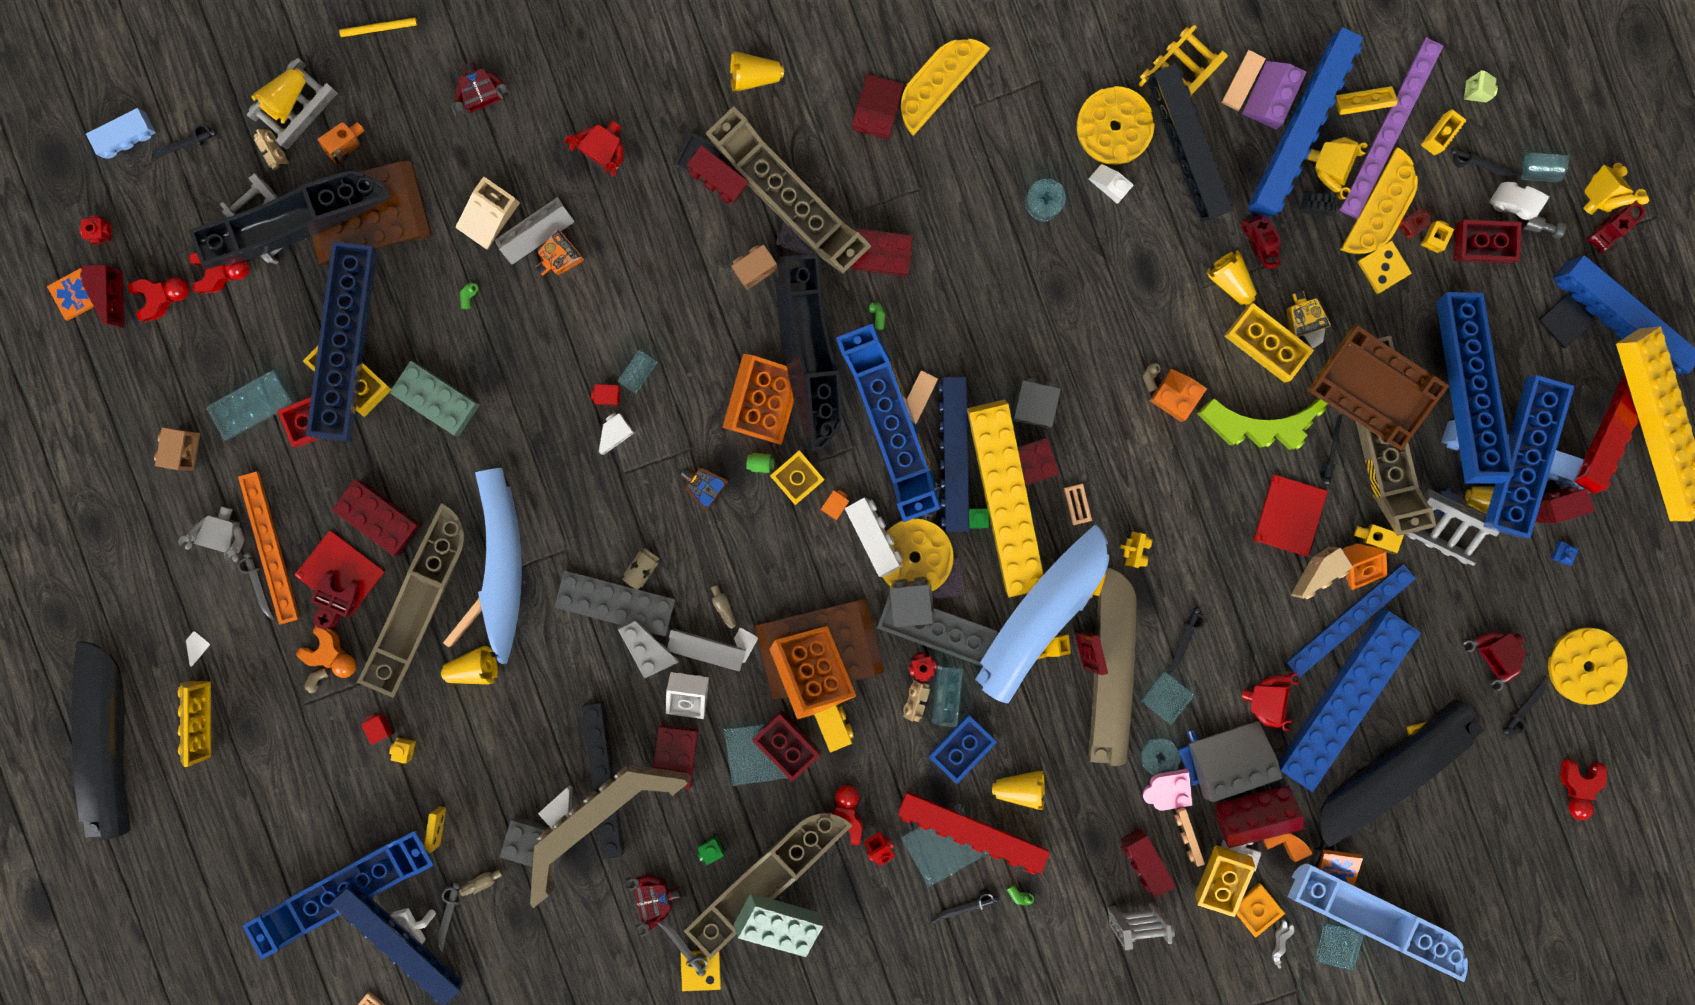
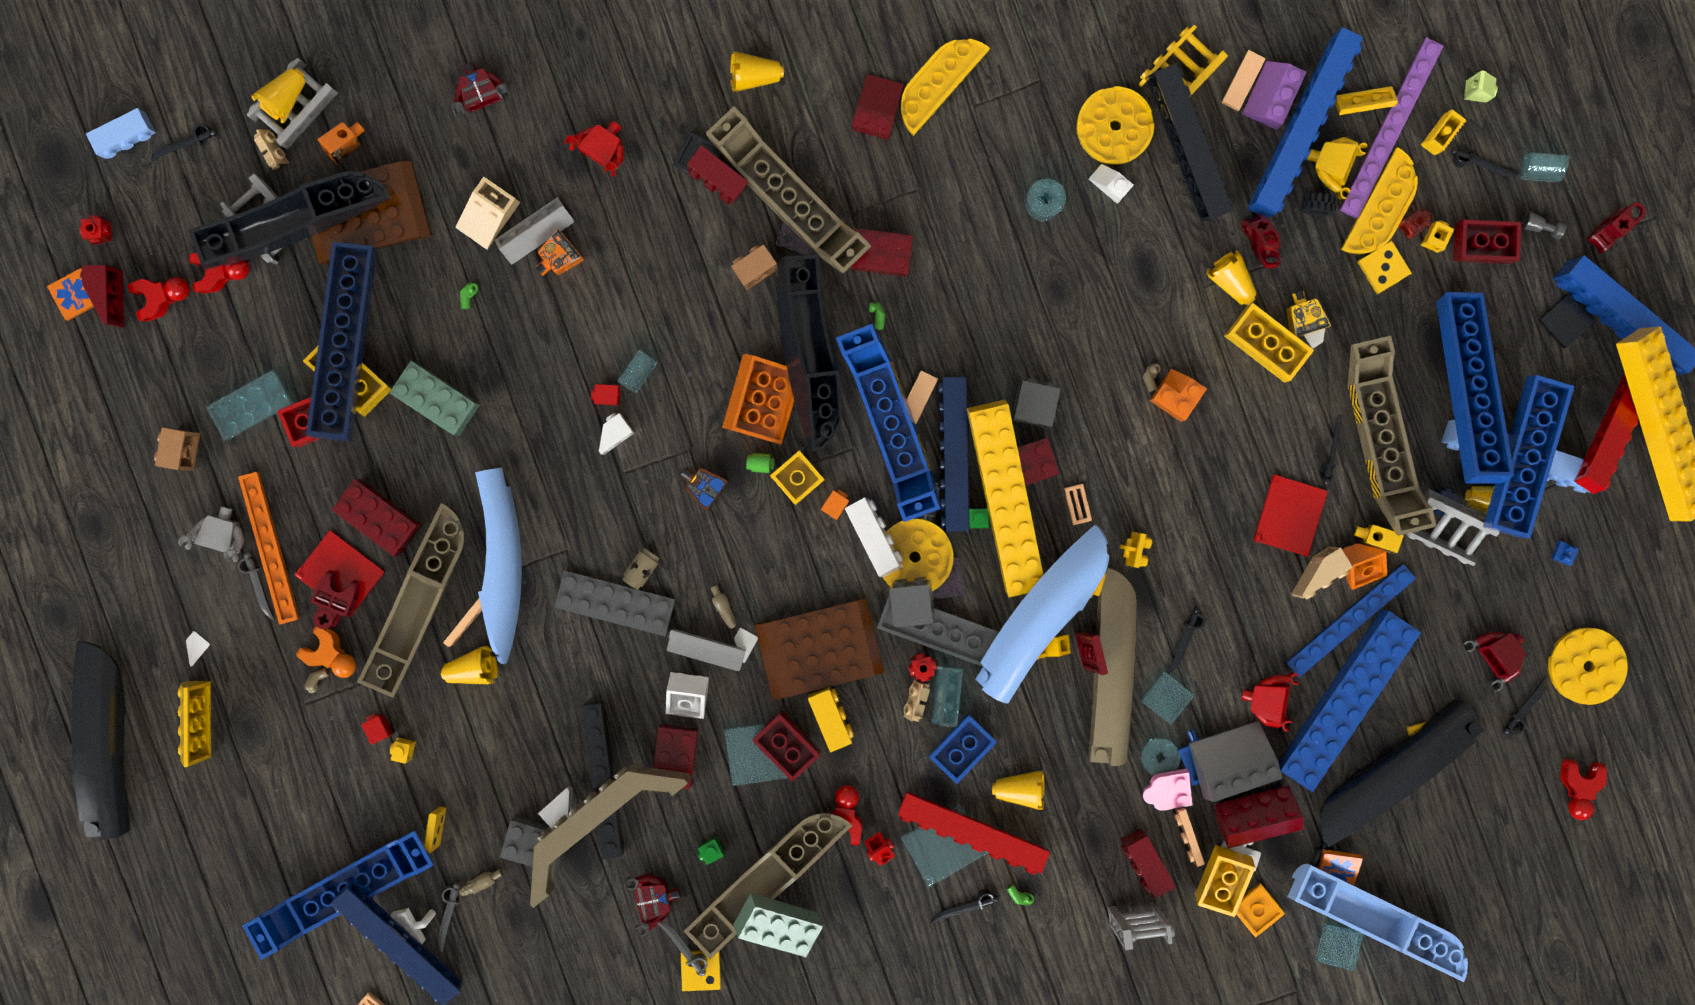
yellow bar [339,17,417,37] -> none
light grey wing [618,619,679,679] -> none
orange slope [770,626,856,720] -> none
lime arch [1197,398,1328,450] -> none
orange brick [1261,833,1312,862] -> none
light grey hair [1272,920,1294,968] -> none
reddish brown slope [1307,324,1449,451] -> none
white brick [1489,182,1549,220] -> none
dark red brick [1535,486,1595,523] -> none
yellow torso [1583,163,1649,215] -> none

